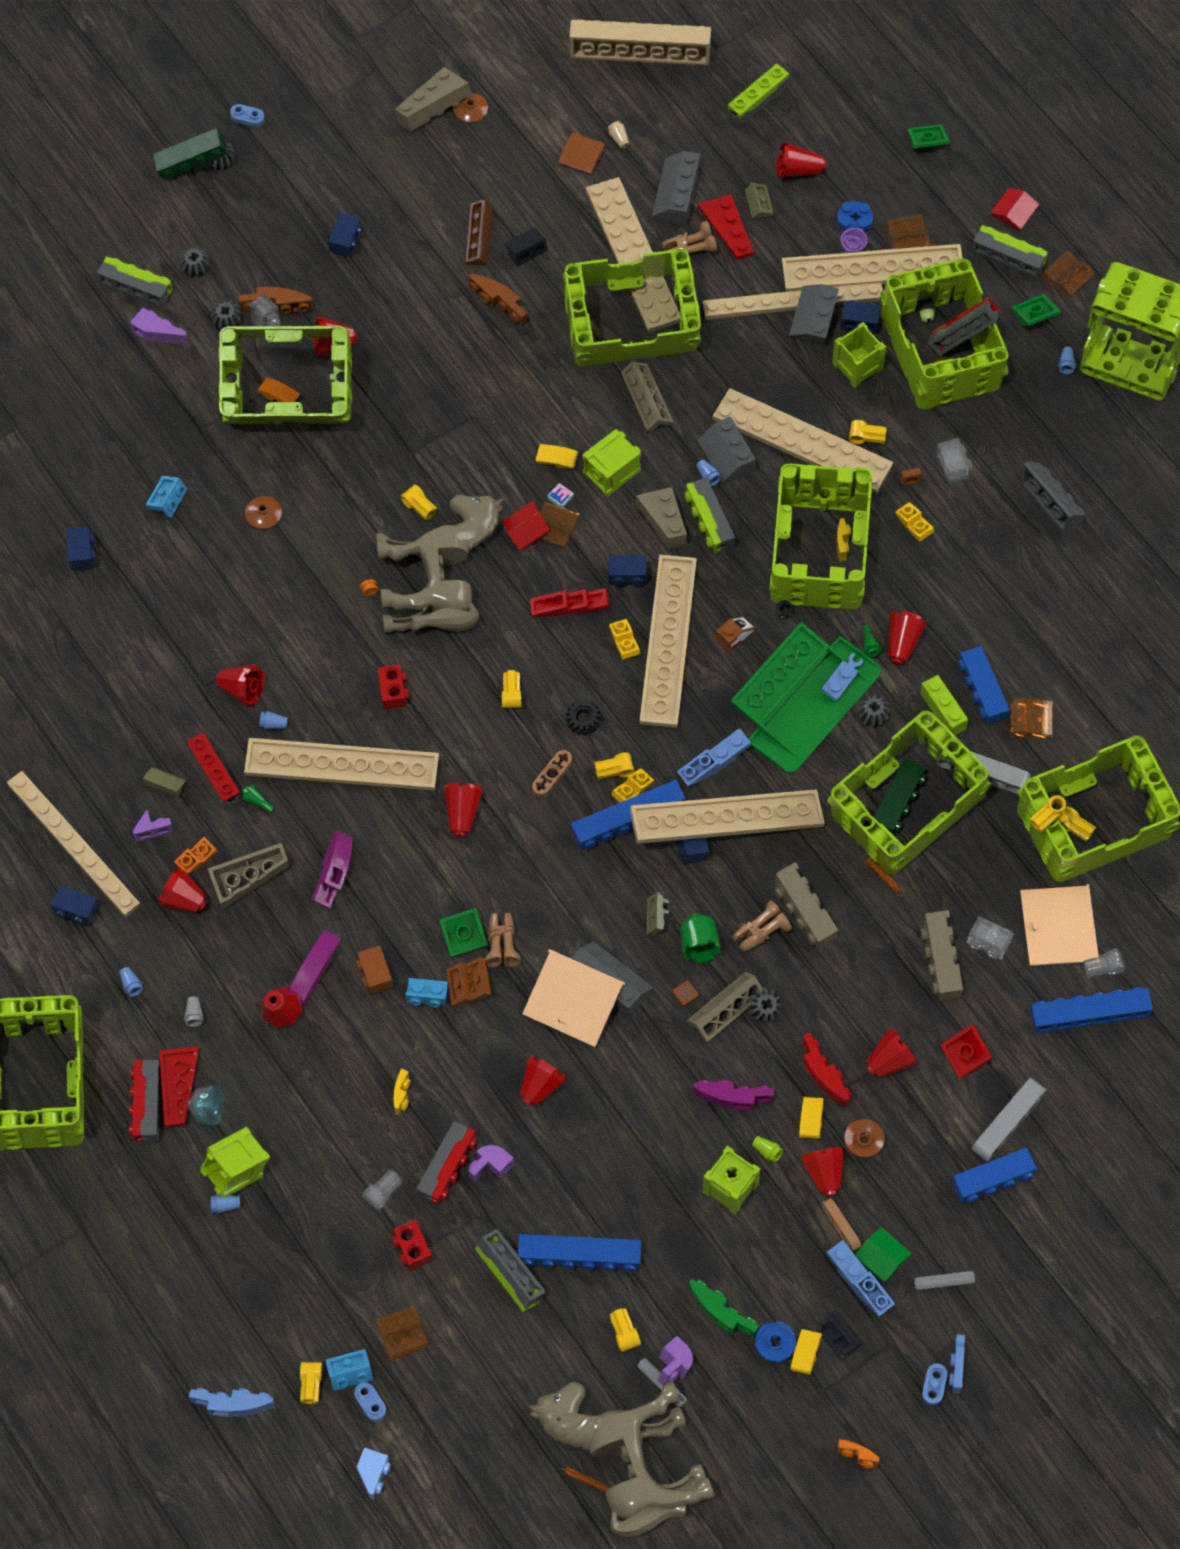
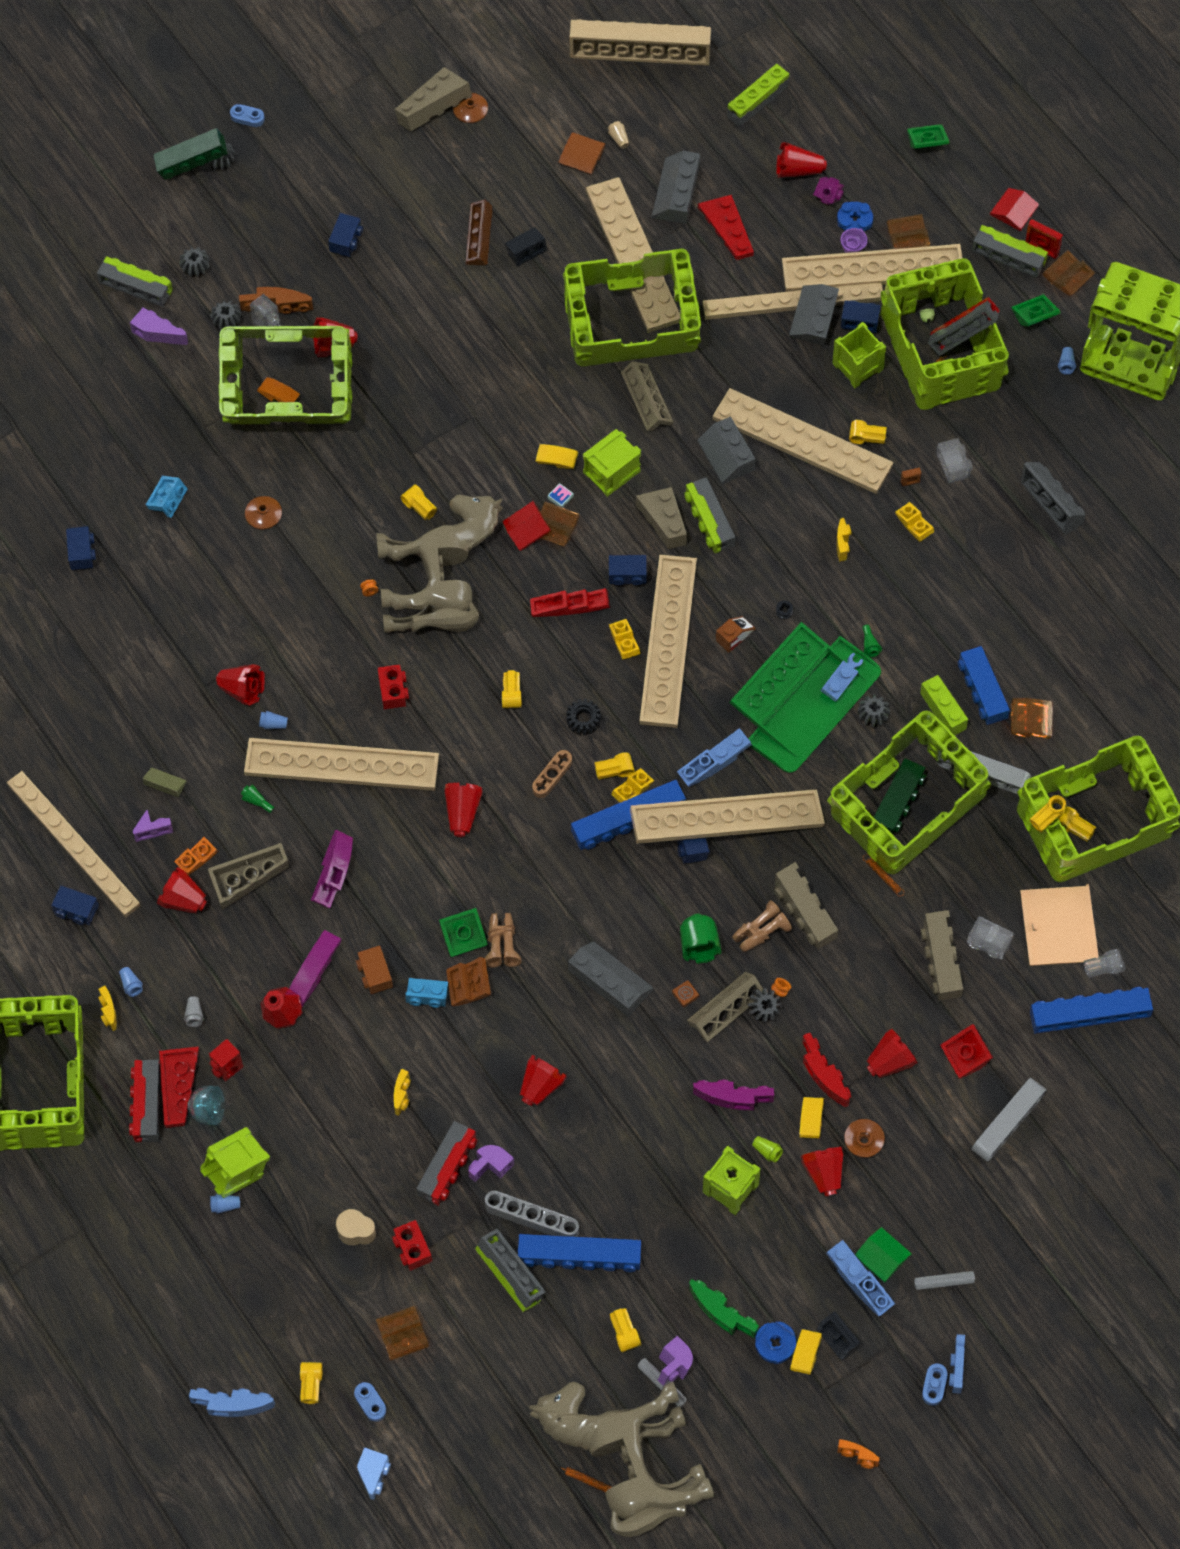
red piece [187,733,242,811] -> none
dark azure bracket [326,1349,373,1391] -> none
clear piece [362,1169,402,1210] -> none
dark orange slope [469,274,527,327] -> none
light nougat piece [523,949,626,1047] -> none
olive plate [647,892,669,936] -> none
medium nougat piece [662,221,717,253] -> none
medium blue cone [696,460,721,486] -> none
olive slope [745,183,774,219] -> none
lime piece [769,464,872,610] -> none
medium nougat beam [821,1198,861,1252] -> none
red cone [888,611,927,665] -> none
blue brick [952,1147,1037,1204] -> none
none -> yellow slope [98,986,117,1031]
none -> red brick [209,1039,243,1082]
none -> tan piece [336,1209,376,1245]
none -> light grey beam [485,1191,579,1237]
none -> orange bush [771,978,791,997]
none -> magenta brick [813,177,844,205]
none -> red tile [1025,219,1063,259]

